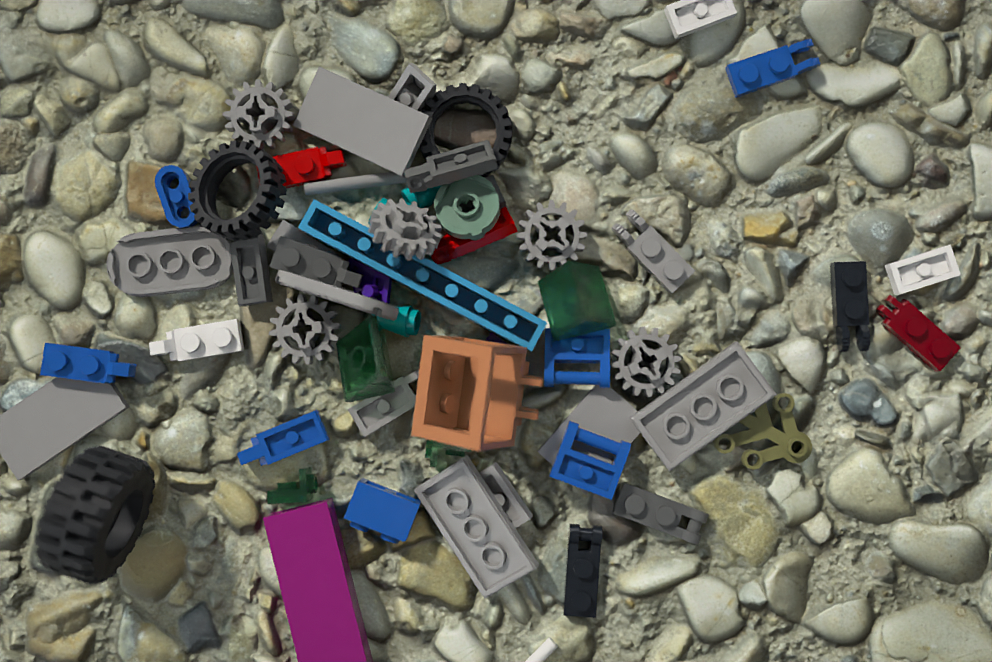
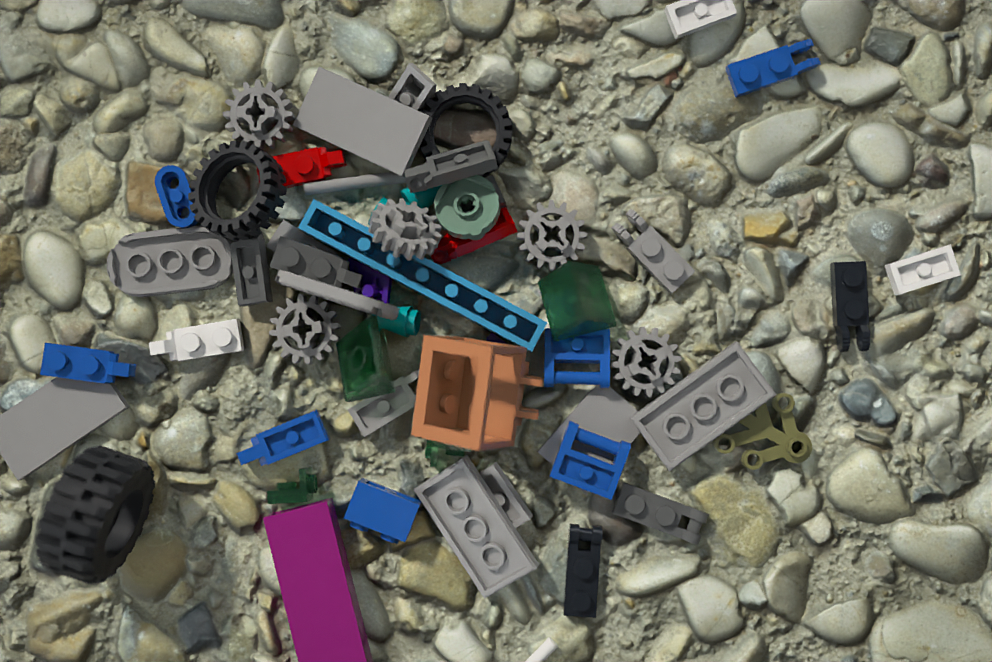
dark red hinge [876,295,961,372] -> none

